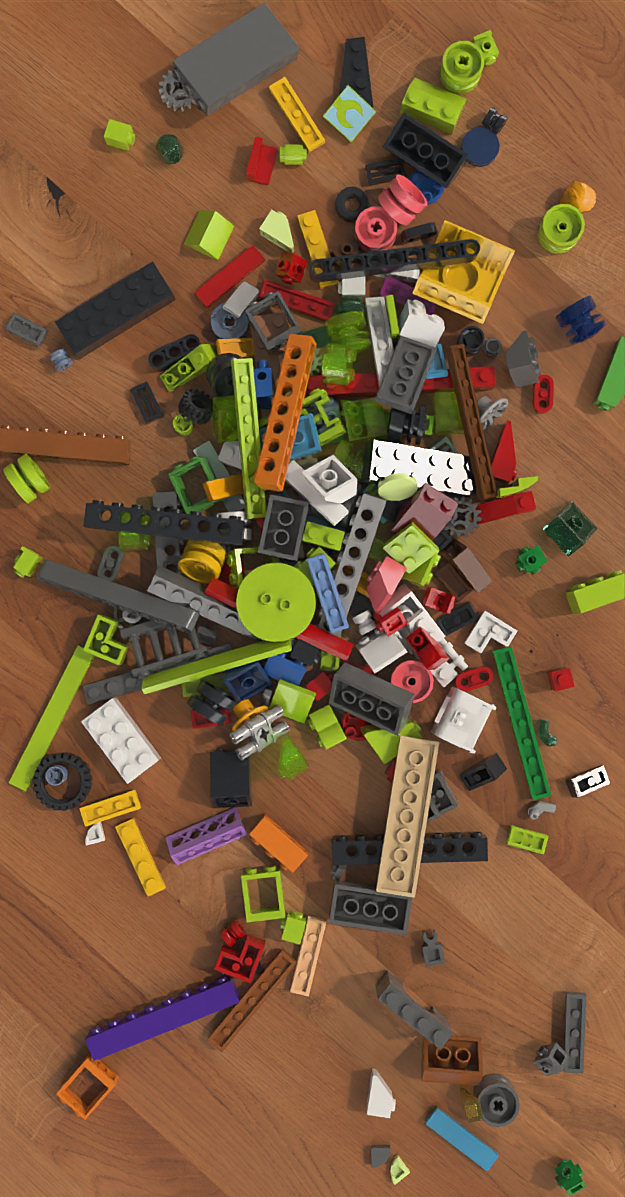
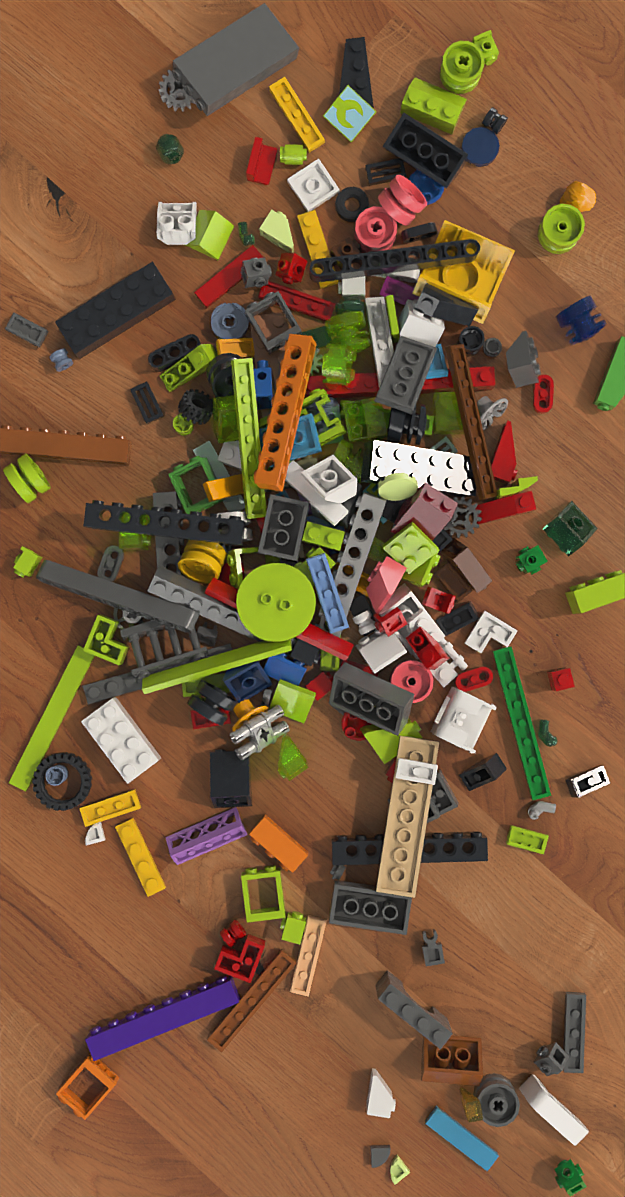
lime brick [104,119,135,151] -> none
light grey slope [223,281,259,318] -> none
lime brick [307,704,347,749] -> none
none -> white slope [157,202,197,245]
none -> clear green arm [238,222,255,246]
none -> dark grey brick [240,258,272,288]
none -> white plate [287,159,340,212]
none -> white plate [395,758,438,785]
none -> black slope [414,283,479,326]
none -> white beam [519,1074,589,1146]

